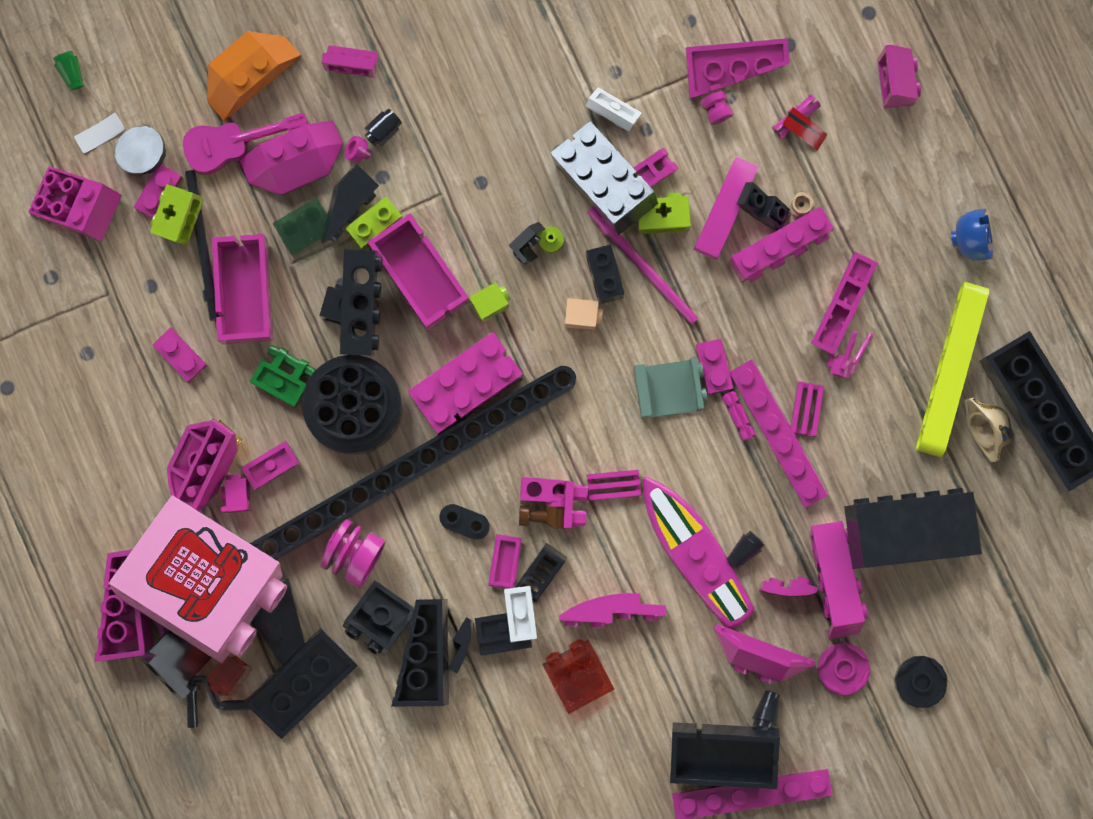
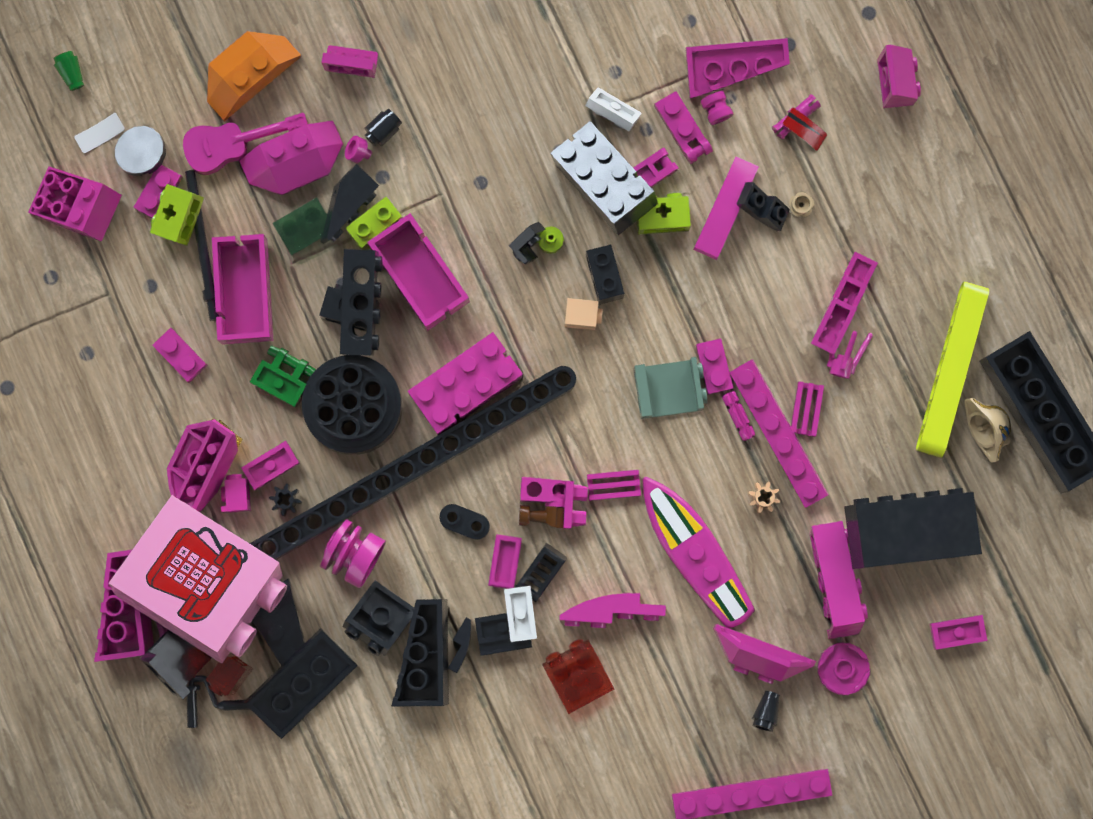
lime brick [469,282,511,323] -> none
dark pink bar [587,207,699,325] -> none
black piece [670,722,780,789] -> none
black cone [727,530,765,569] -> none
dark pink brick [729,207,834,283] -> none
dark pink slope [759,576,818,596] -> none
black tile [894,656,948,708] -> none
blue cylinder [951,208,993,261] -> none
none -> black gear [269,483,302,516]
none -> dark pink plate [654,91,713,164]
none -> light nougat gear [748,481,780,513]
none -> dark pink plate [929,615,988,650]

